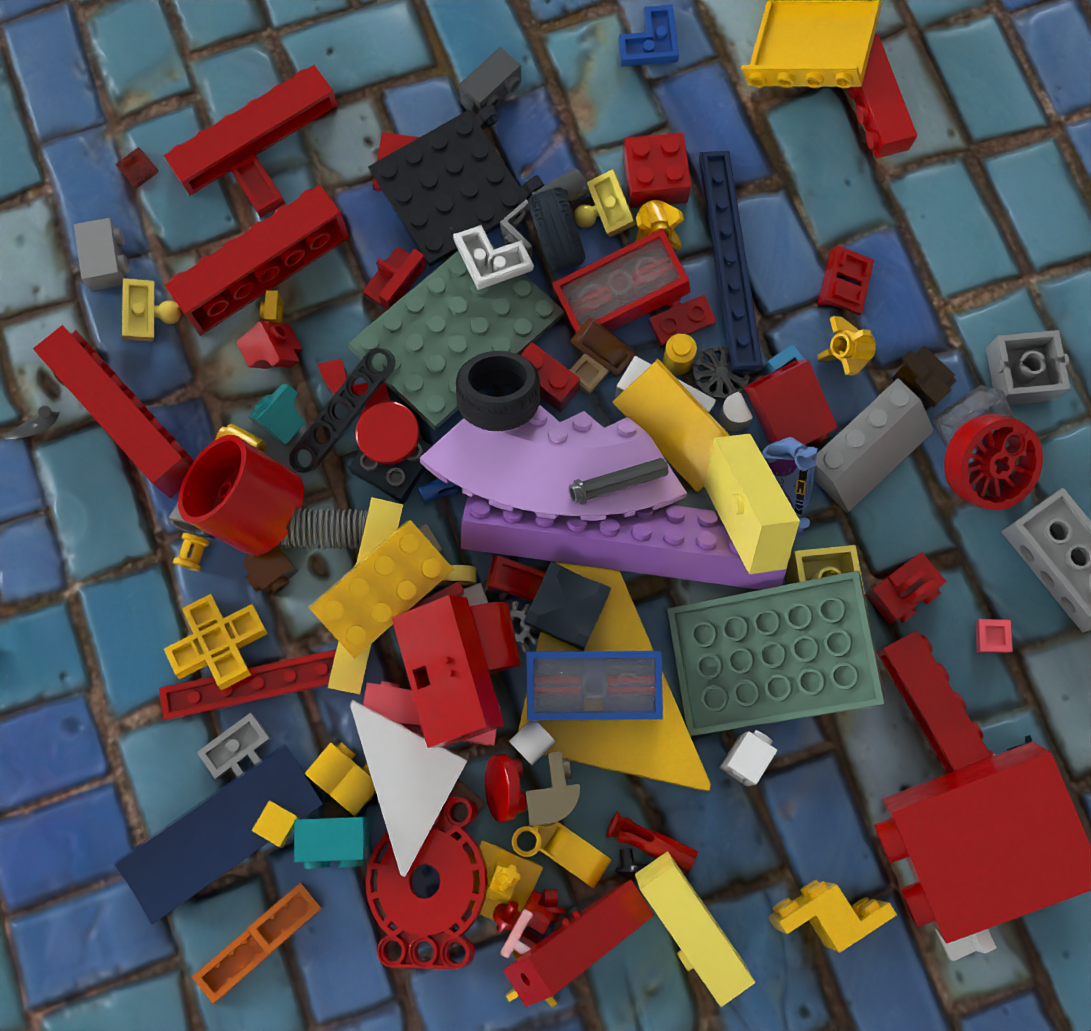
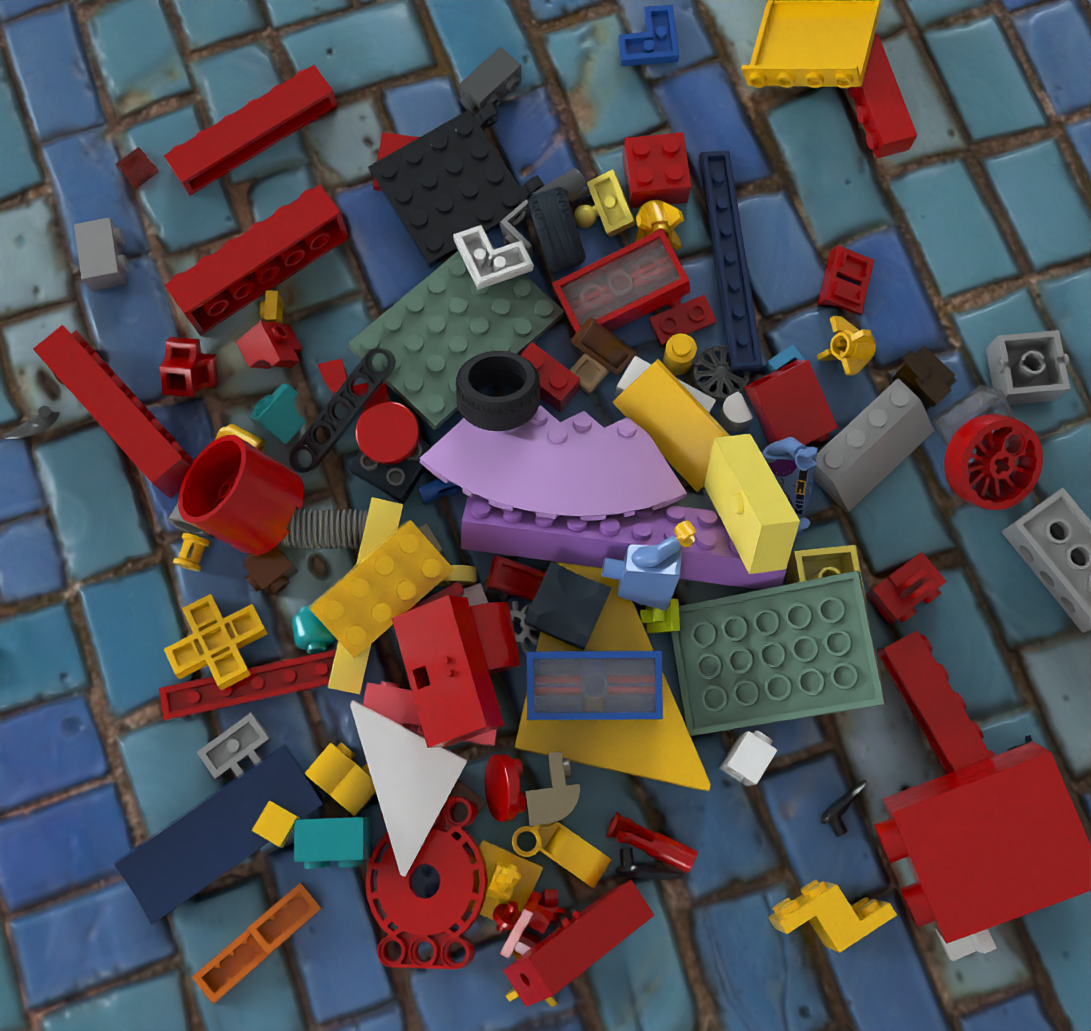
light yellow plate [122,278,182,342] -> none
red tile [229,154,286,218] -> none
red panel [363,247,427,310] -> none
white brick [509,720,556,765] -> none
dark grey axle [569,458,669,505] -> none
light yellow brick [635,851,755,1007] -> none
coral plate [975,619,1013,653] -> none
none -> red brick [159,337,218,397]
none -> teal head [292,605,336,654]
none -> medium blue torso [601,520,696,611]
none -> neon yellow tile [640,599,680,633]
none -> black bar [820,780,868,837]

